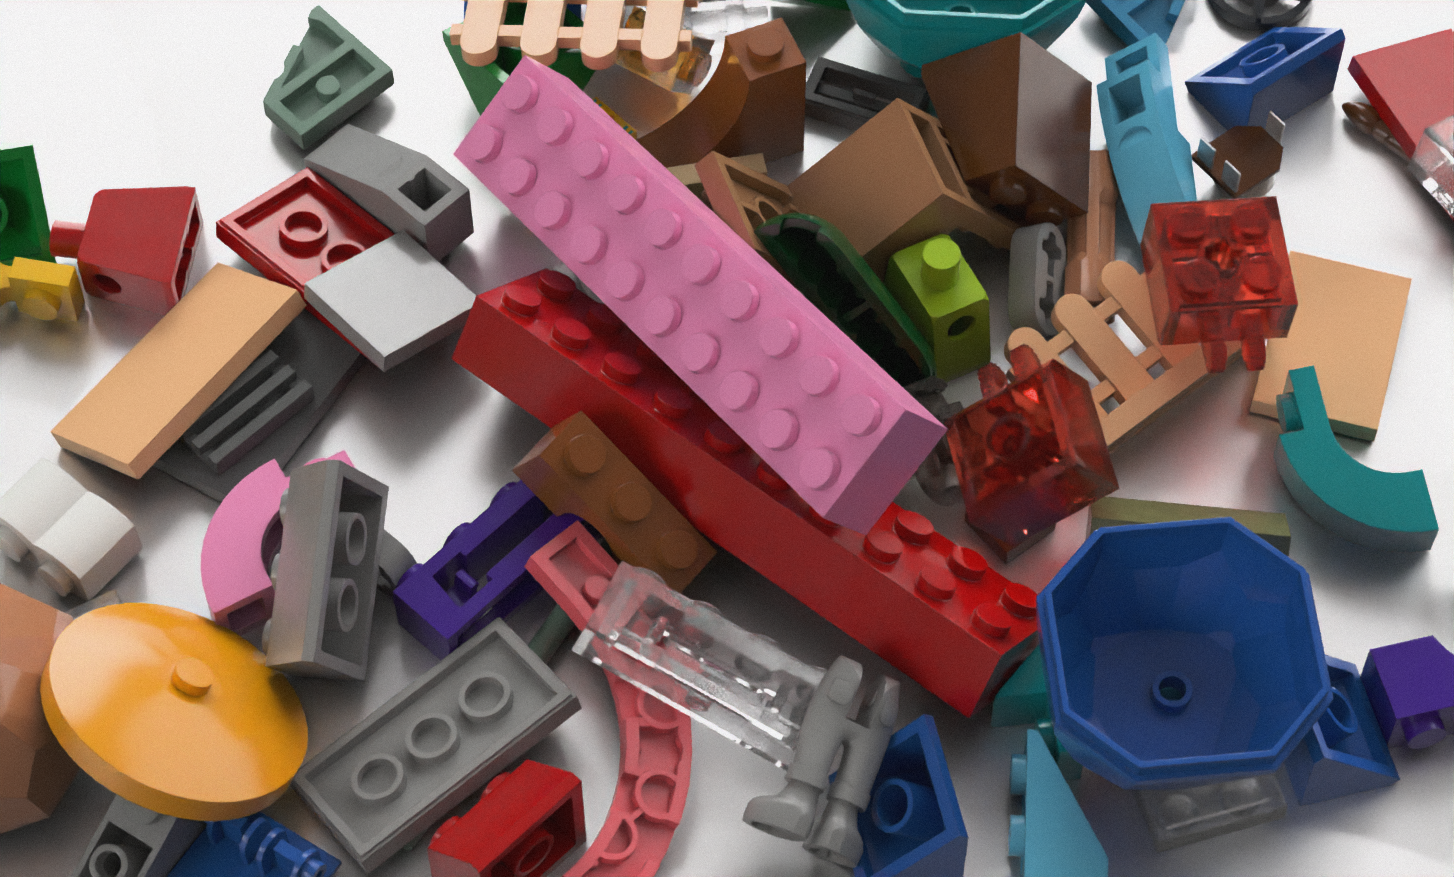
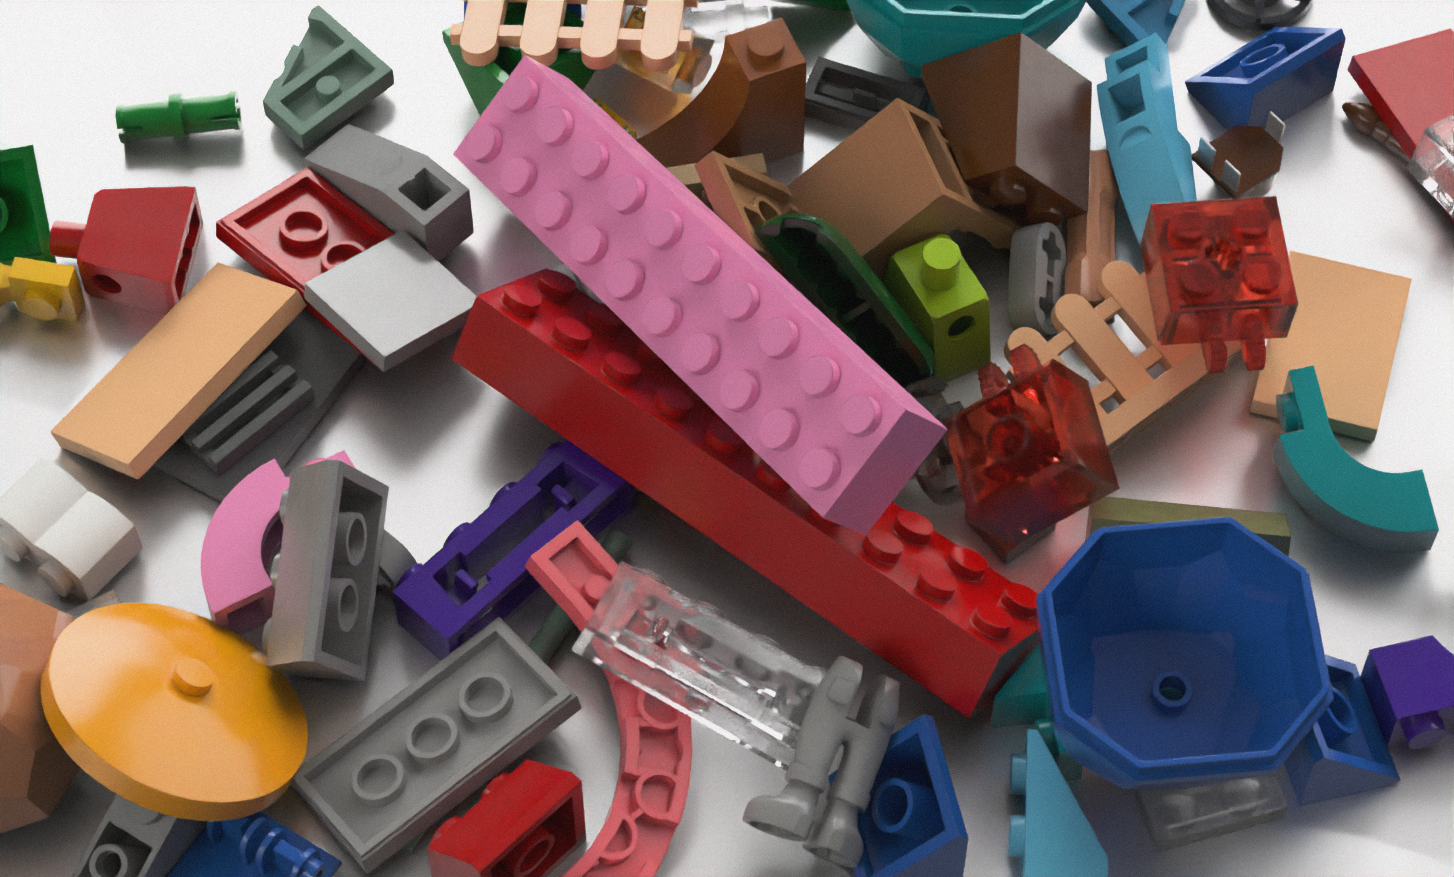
dark orange arch [512,411,717,608] -> none
none -> green pin [115,91,242,143]

